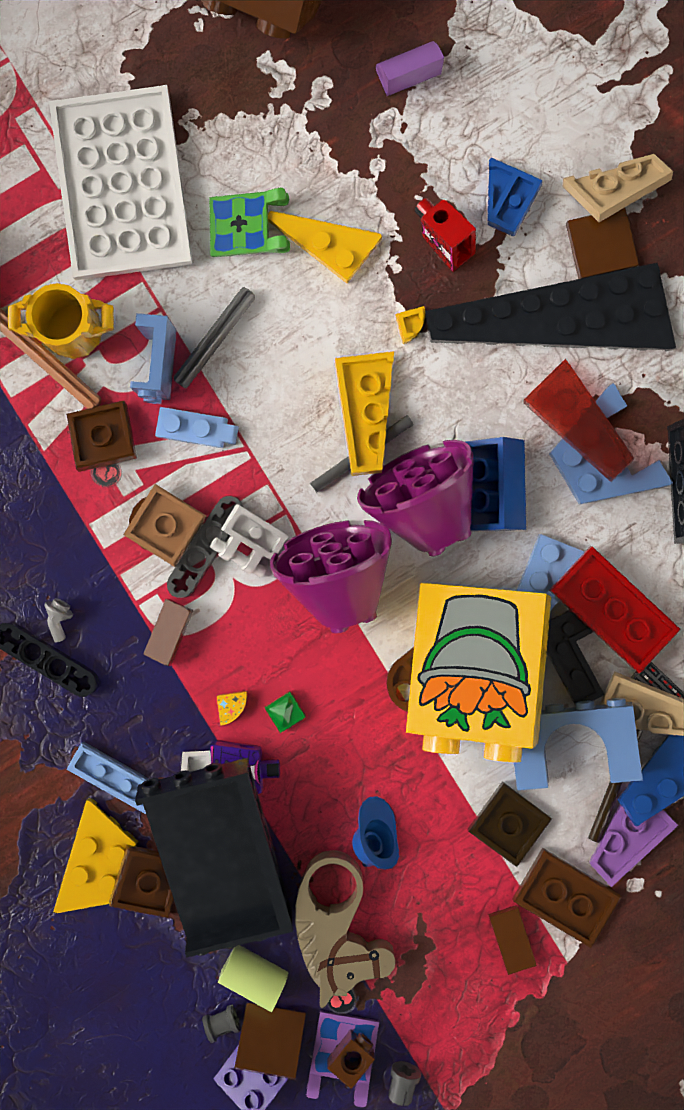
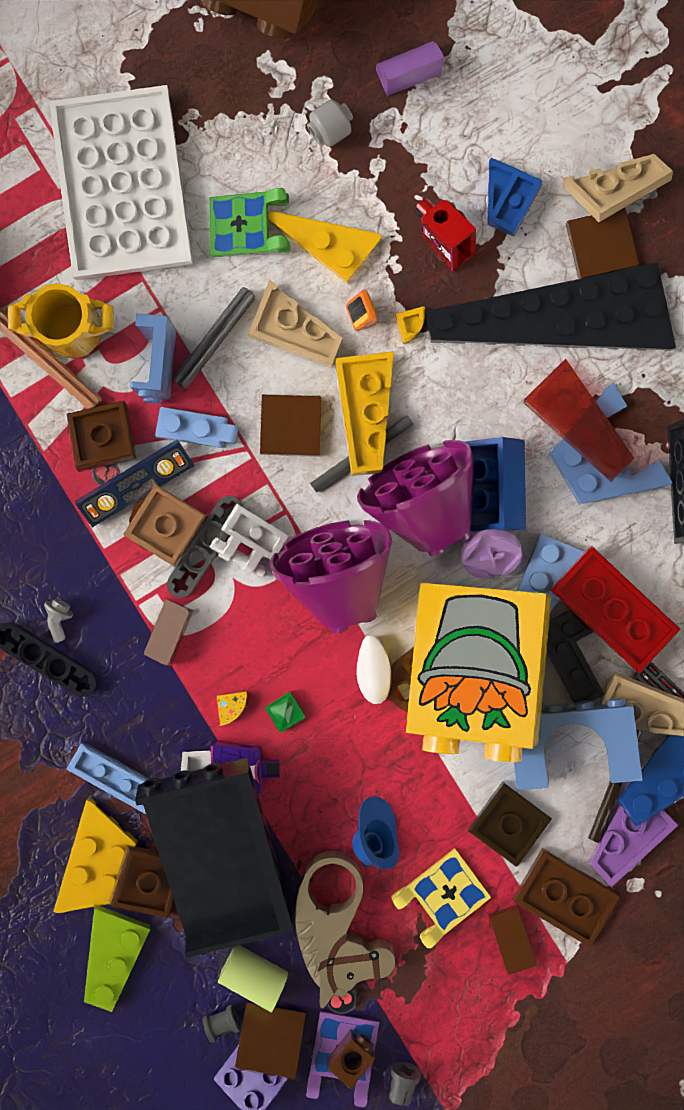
none -> tile [75,439,194,527]
none -> lime wing [84,904,150,1012]
none -> tan wing [248,280,342,368]
none -> reddish brown tile [260,394,321,457]
none -> light grey head [307,99,353,147]
none -> slope [346,289,377,331]
none -> white arm [357,636,391,704]
none -> light yellow flag [391,848,491,948]
none -> lavender tile [461,529,522,579]

